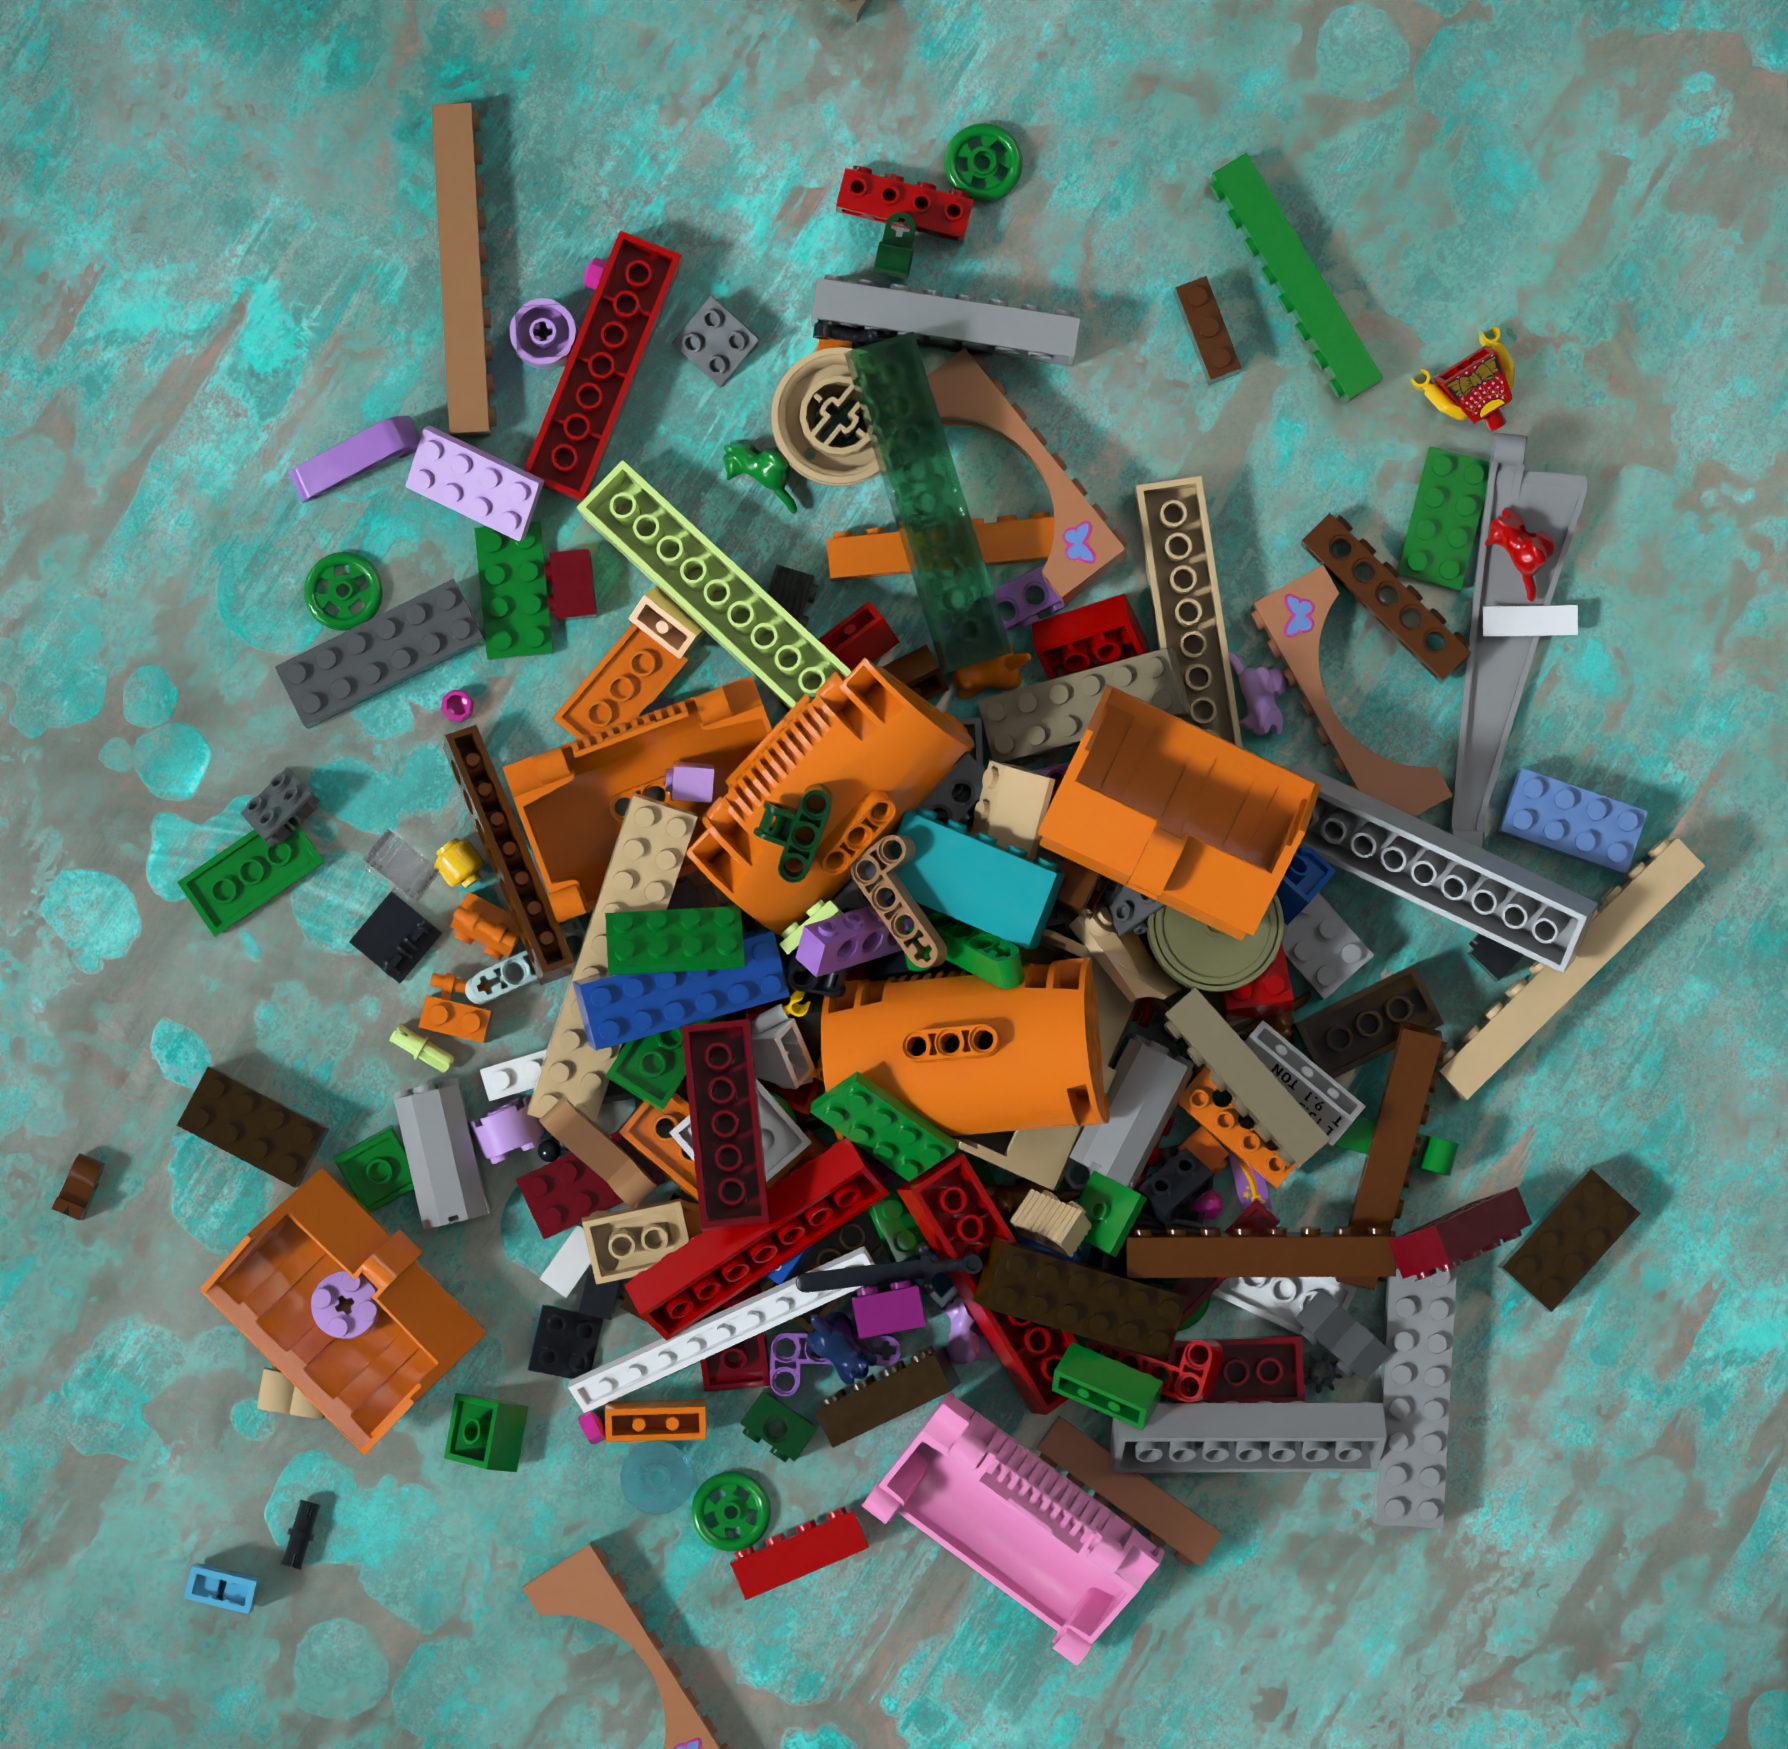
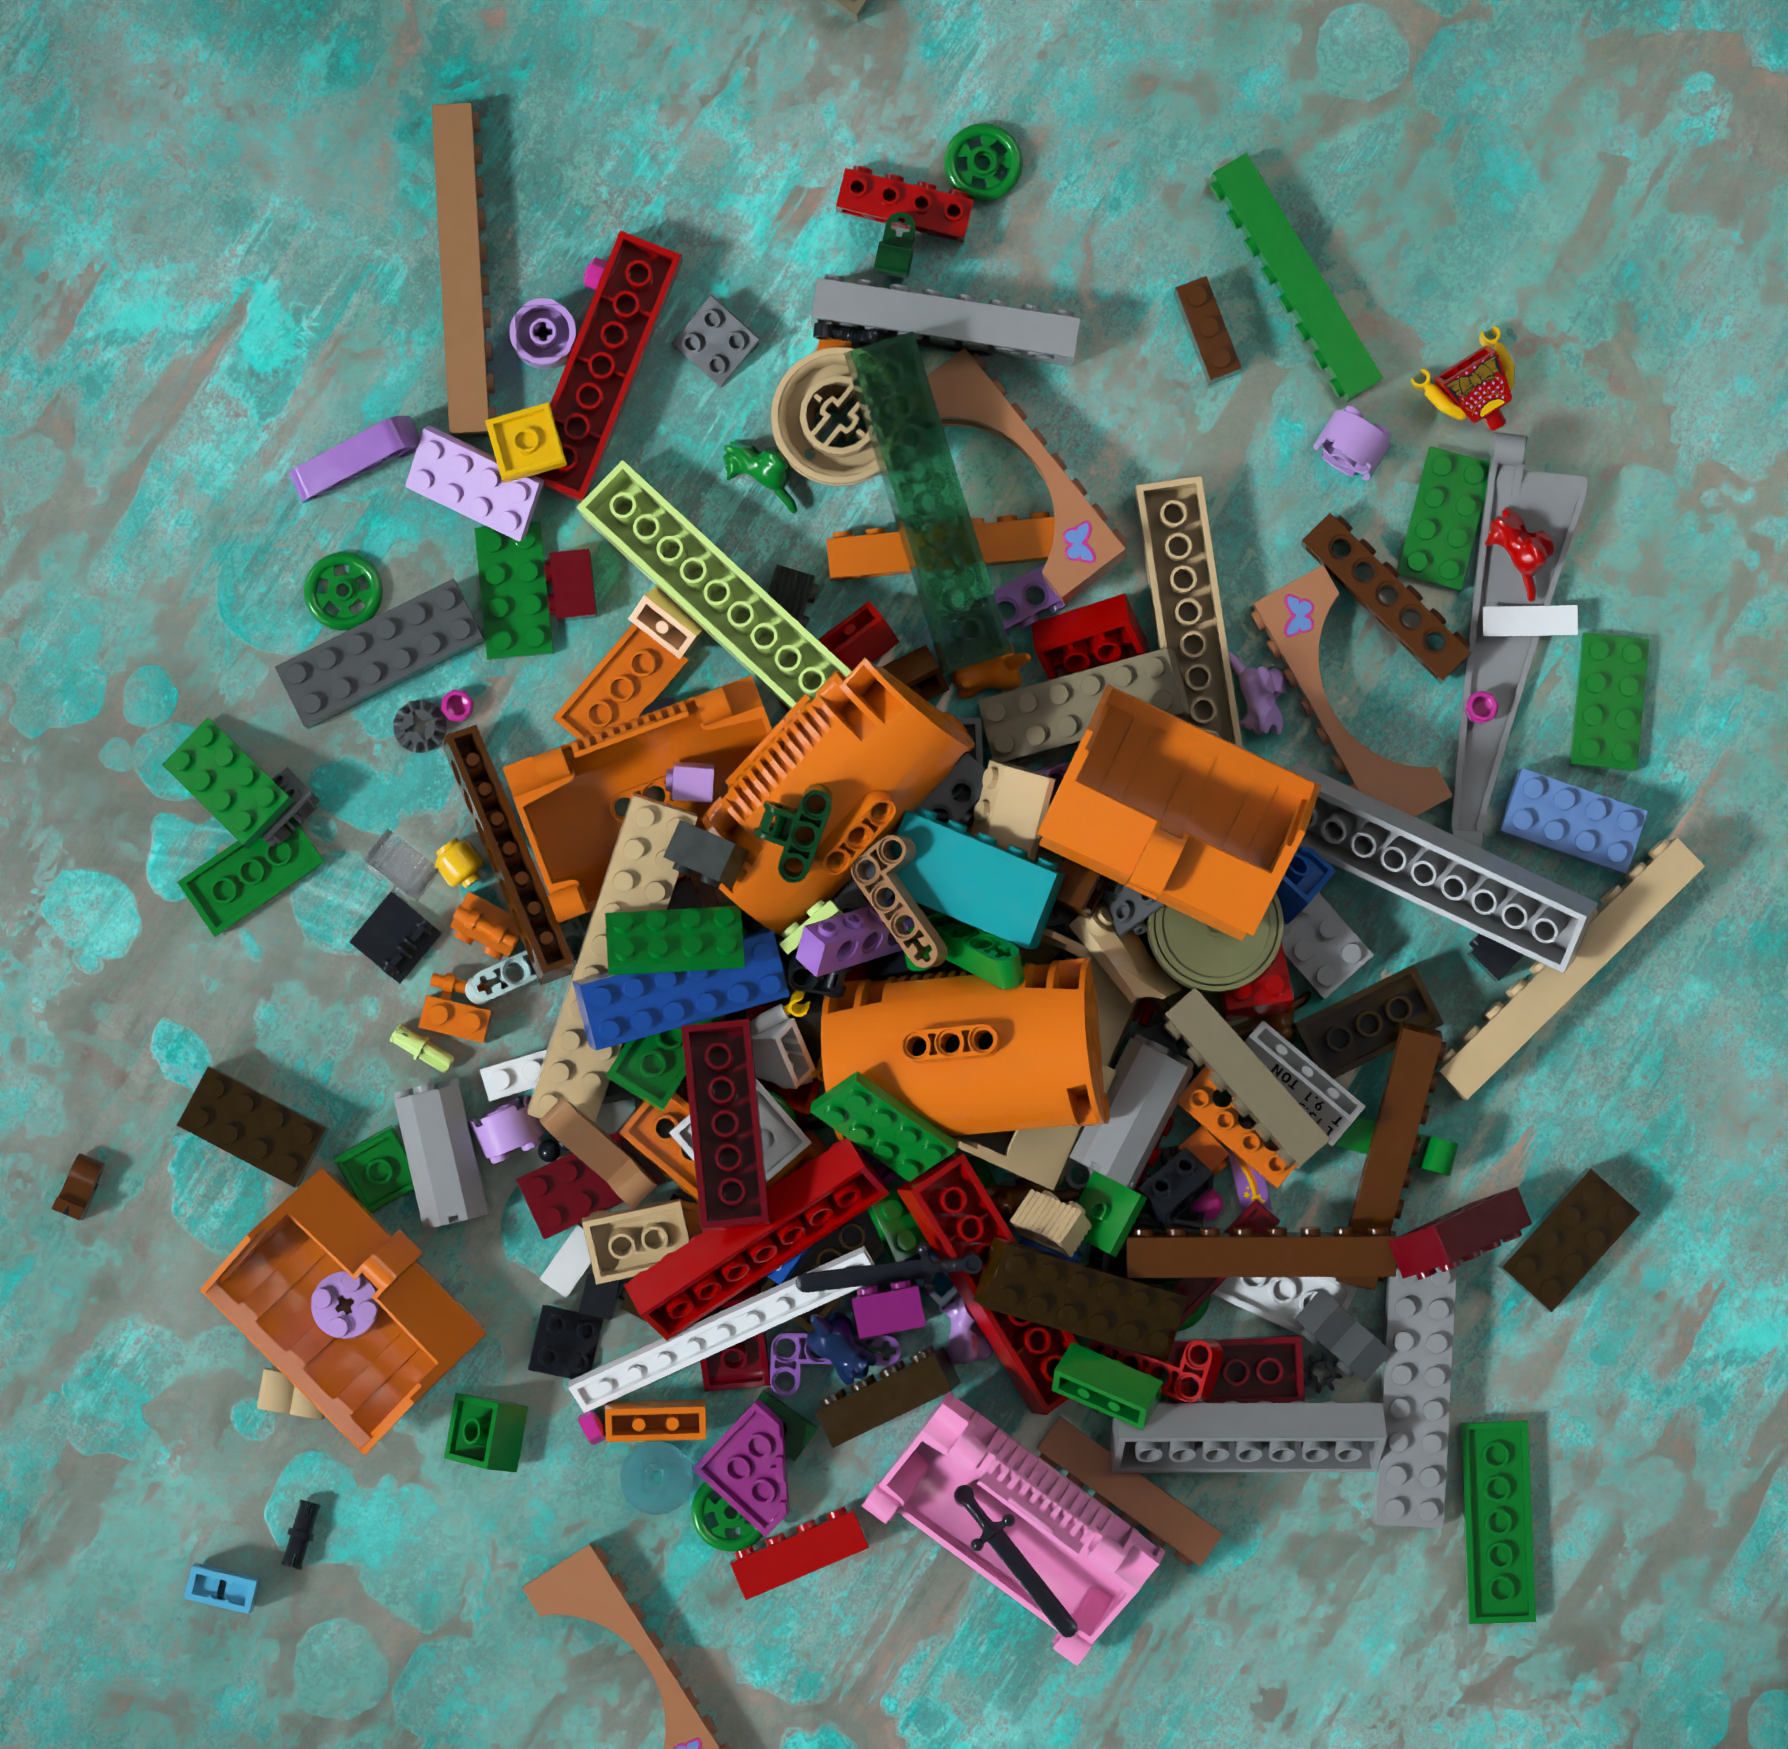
none -> green plate [162,717,294,849]
none -> dark grey gear [393,700,446,753]
none -> yellow tile [485,402,567,484]
none -> pearl dark grey brick [663,820,749,889]
none -> magenta plate [692,1398,790,1537]
none -> black sword [954,1485,1078,1638]
none -> lavender brick [1313,406,1391,481]
none -> green plate [1460,1420,1536,1624]
none -> dark pink tile [1464,690,1499,725]
none -> green plate [1569,633,1650,771]

